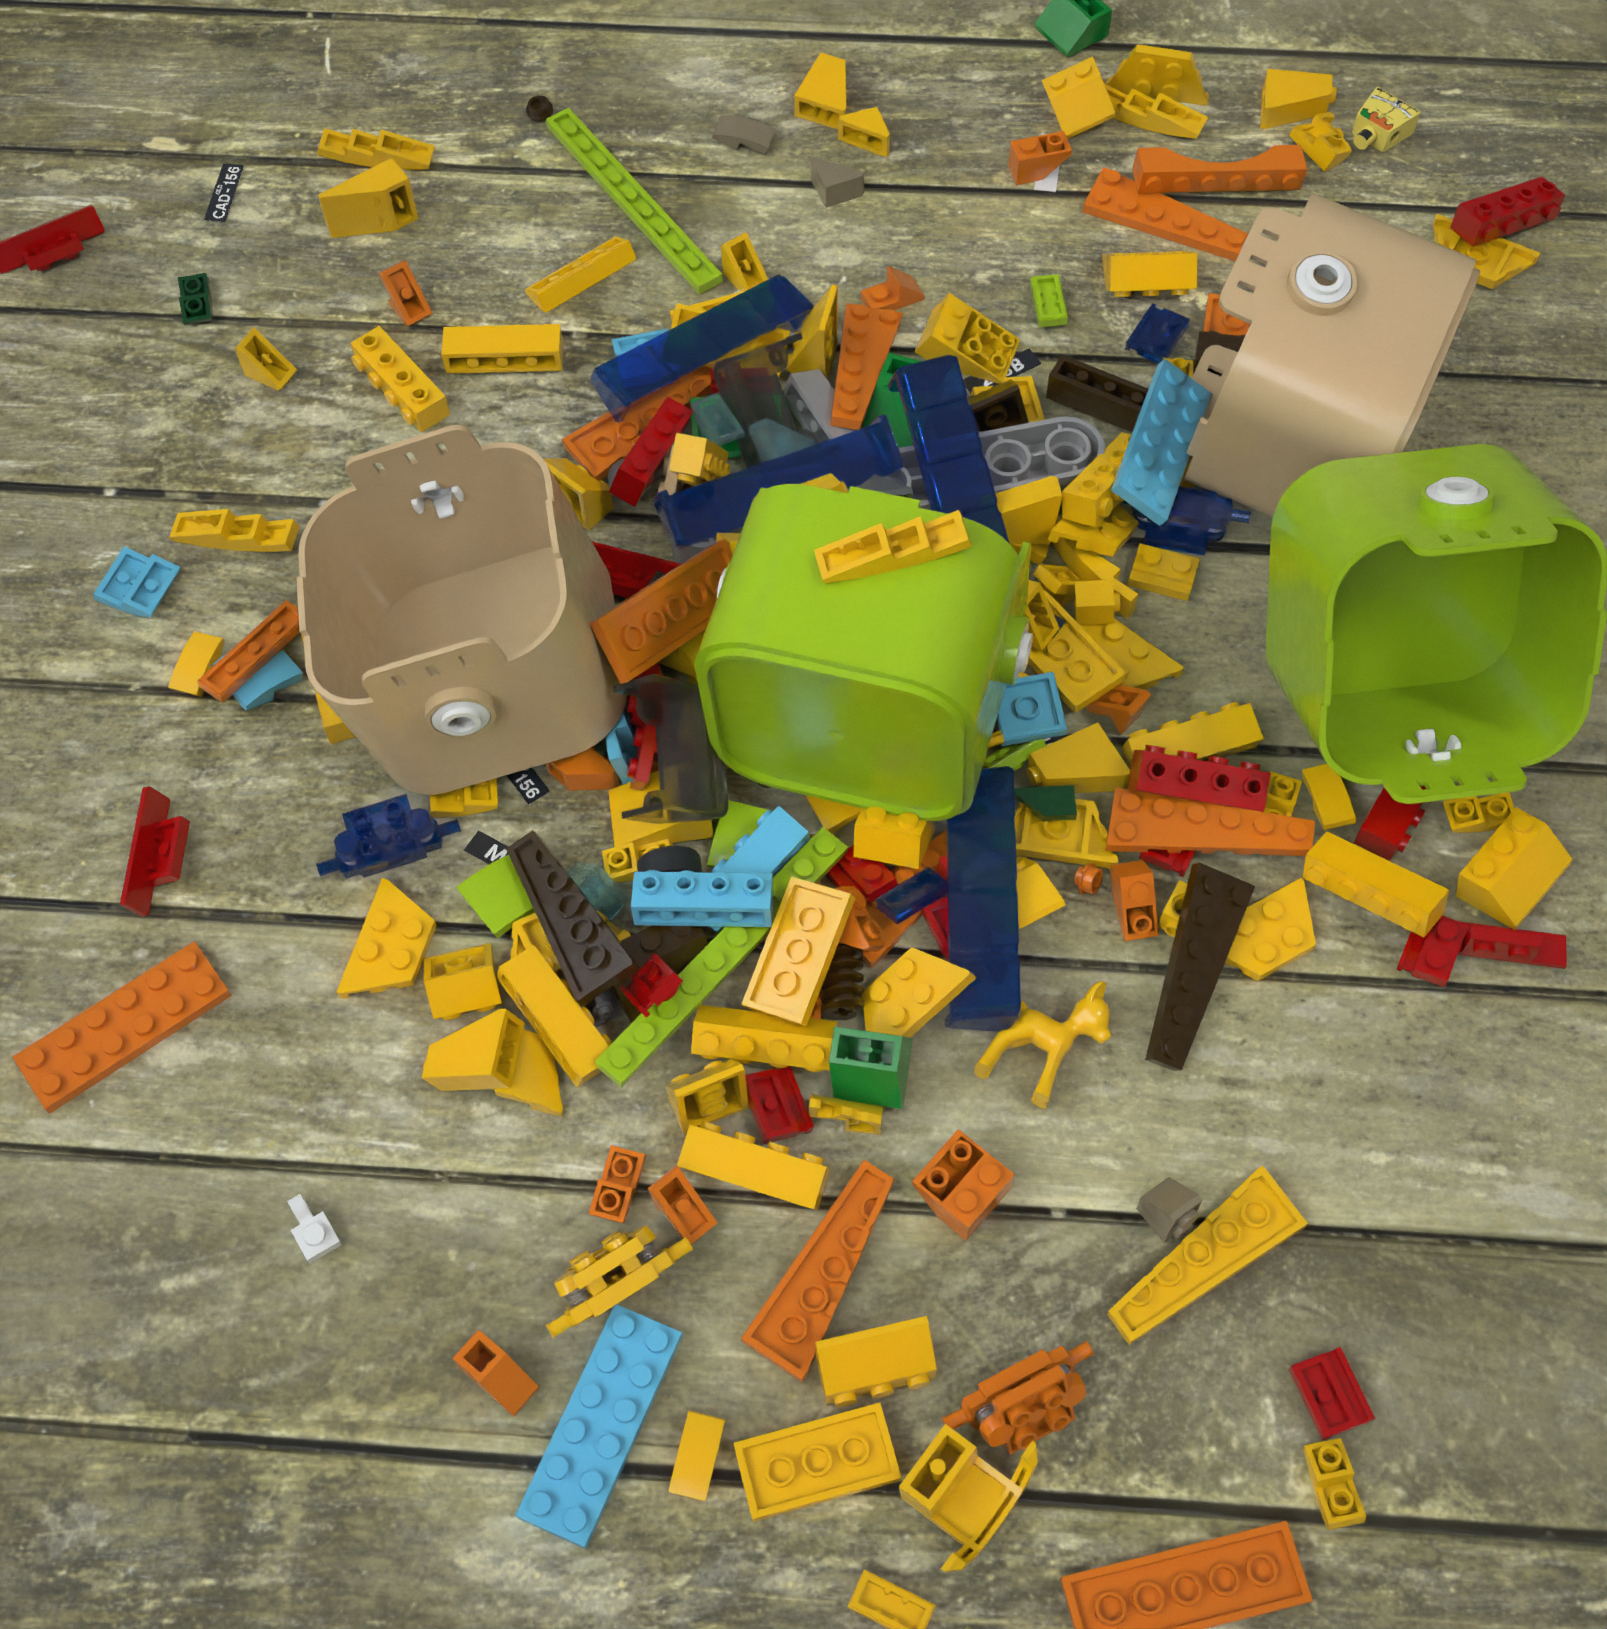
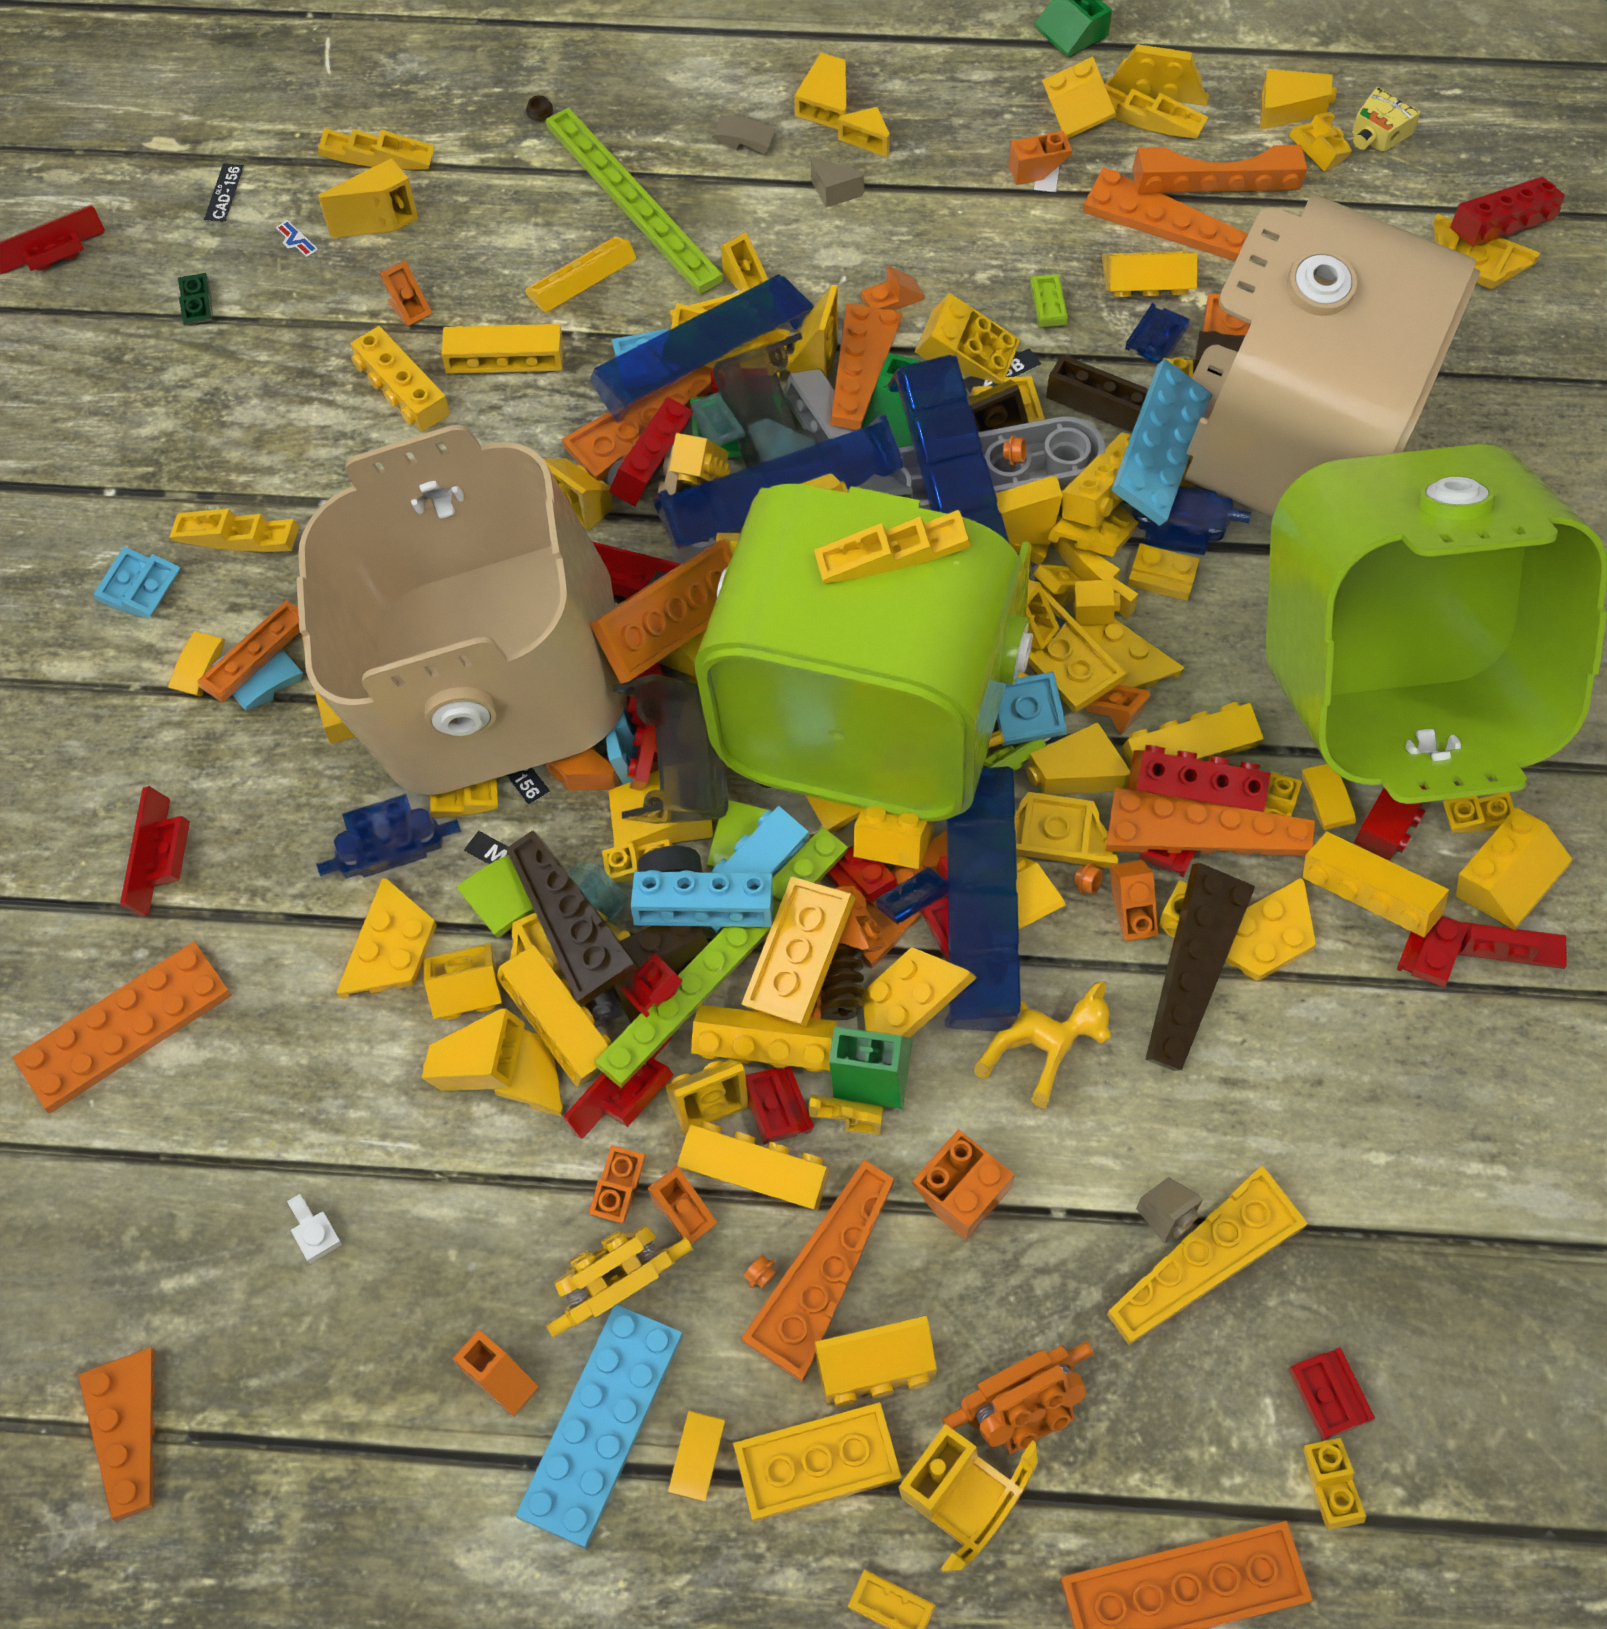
yellow slope [235,327,297,391] -> none
dark green tile [1012,785,1077,821] -> none
none -> orange wing [78,1347,156,1522]
none -> sticker [275,220,318,257]
none -> red bracket [563,1035,674,1139]
none -> orange plate [743,1254,777,1289]
none -> orange plate [1003,435,1027,466]

